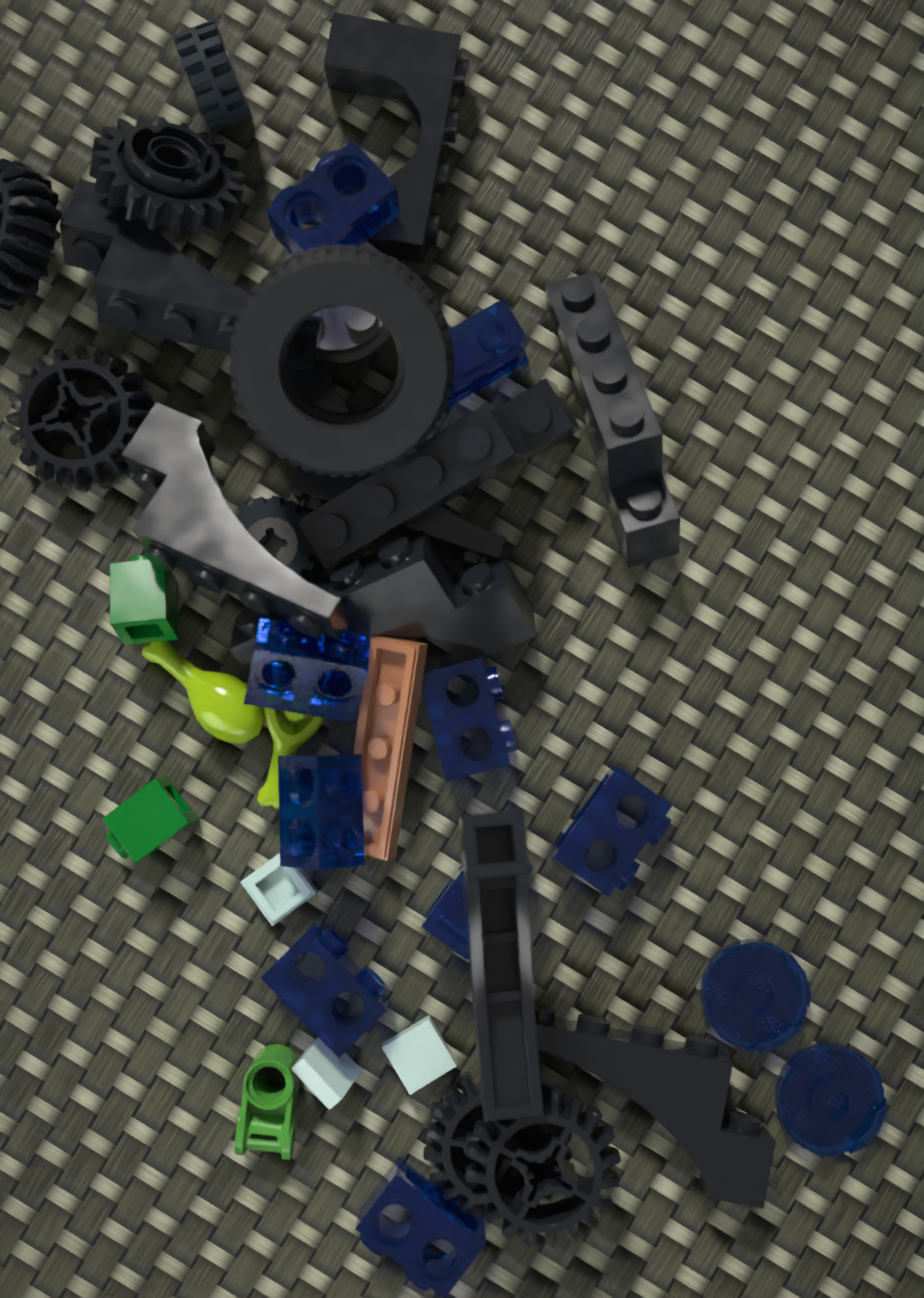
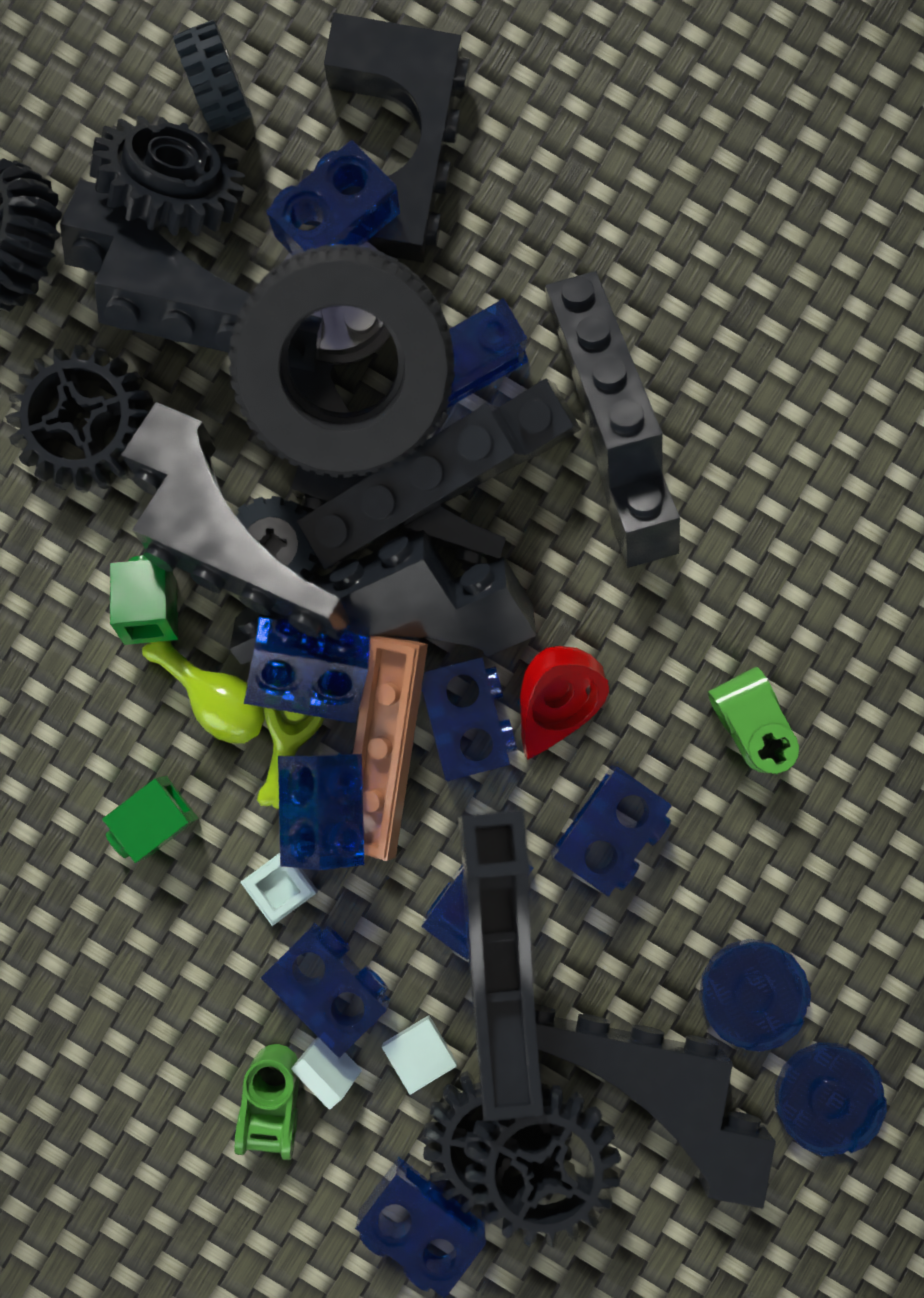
none -> red piece [520,646,609,760]
none -> bright green piece [707,667,799,774]

